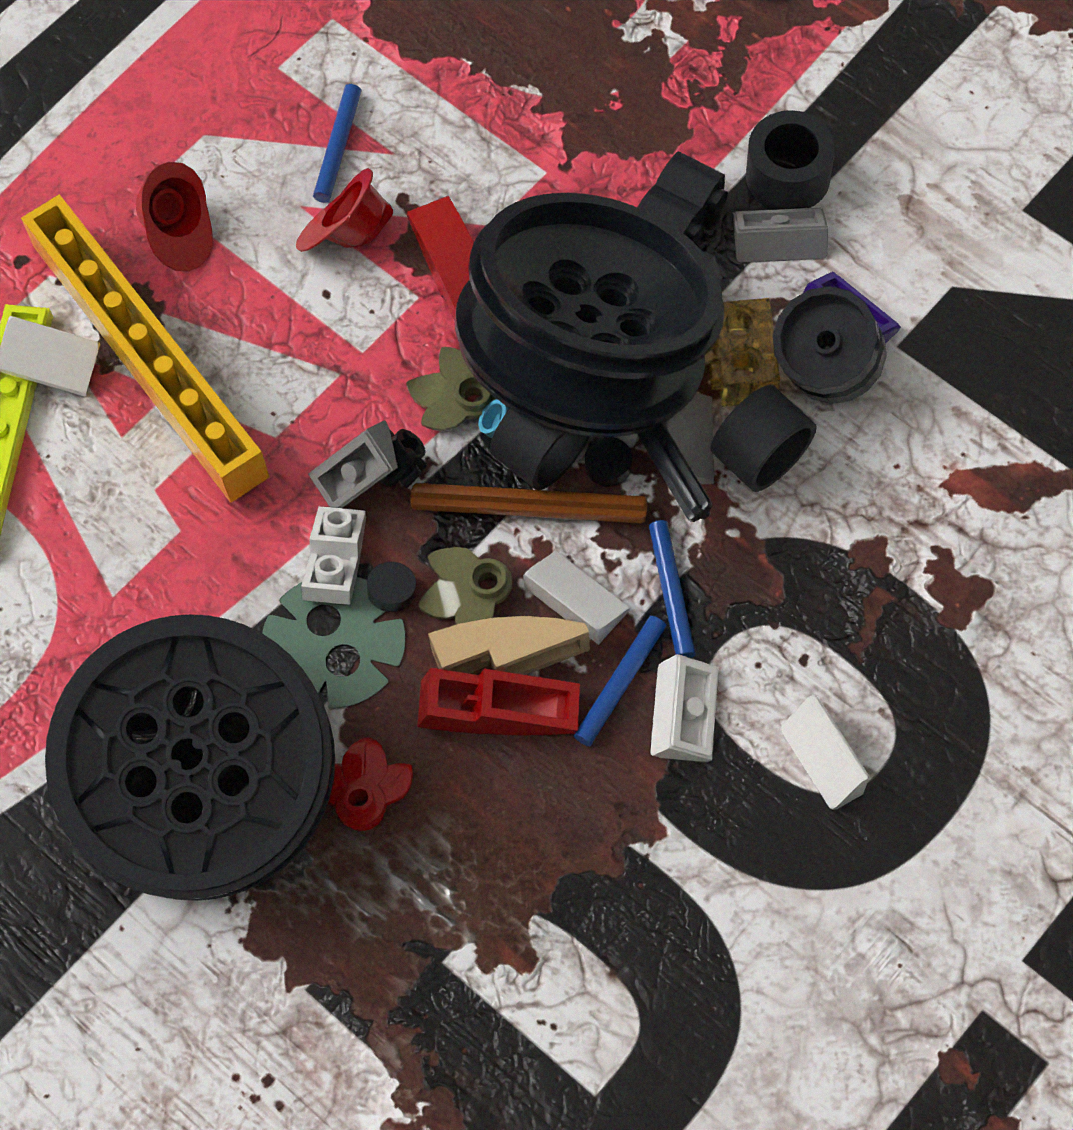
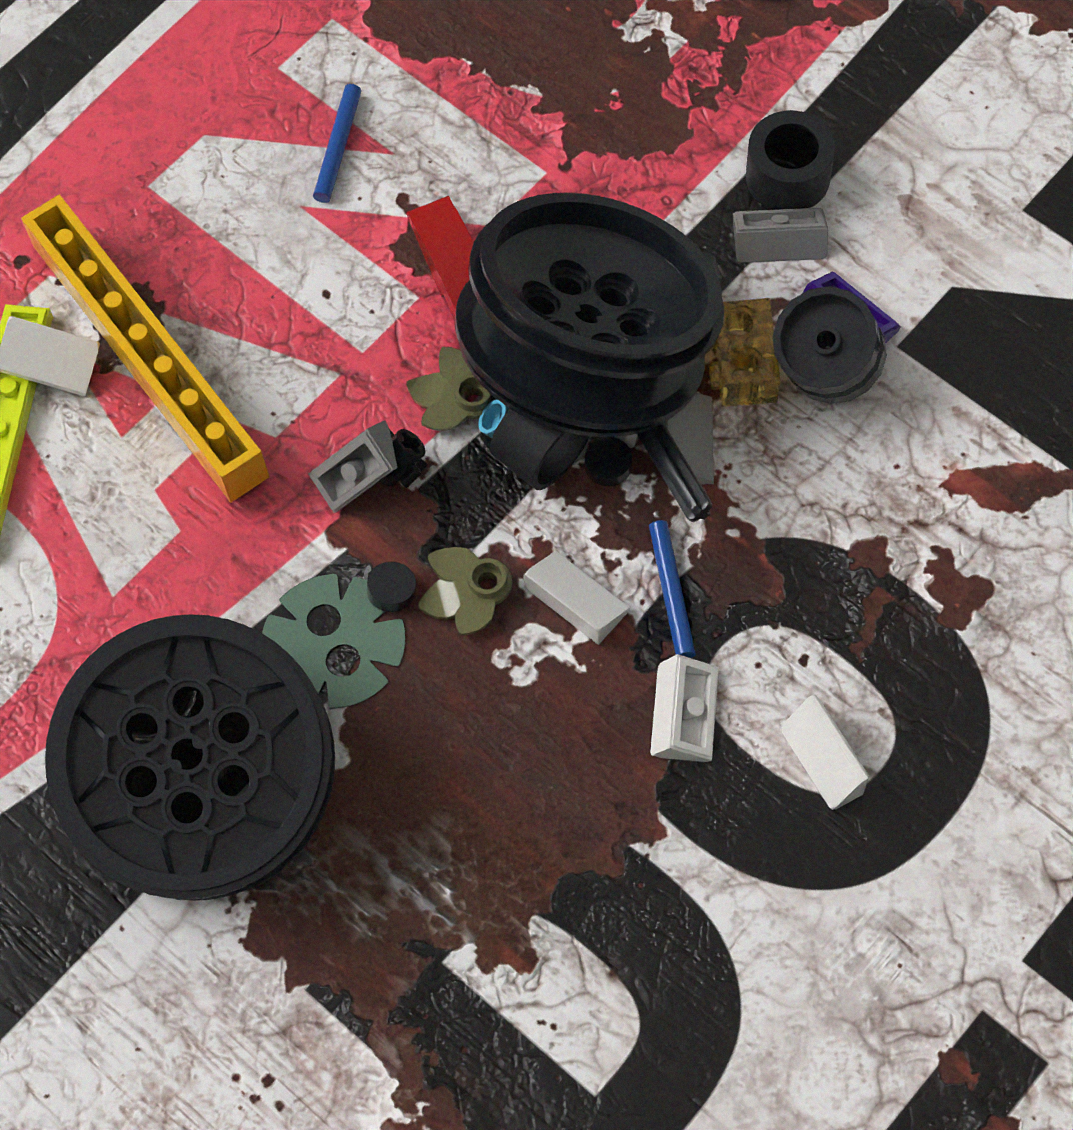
red piece [136,162,213,272] -> none
red piece [296,168,393,252] -> none
white slope [301,506,366,605] -> none
red plate [328,737,413,831] -> none
dark orange axle [410,483,647,523] -> none
red slope [417,668,580,735] -> none
tan slope [428,616,590,675] -> none
blue bar [574,616,666,747] -> none
black brick [638,151,728,245] -> none
black piece [710,385,817,492] -> none

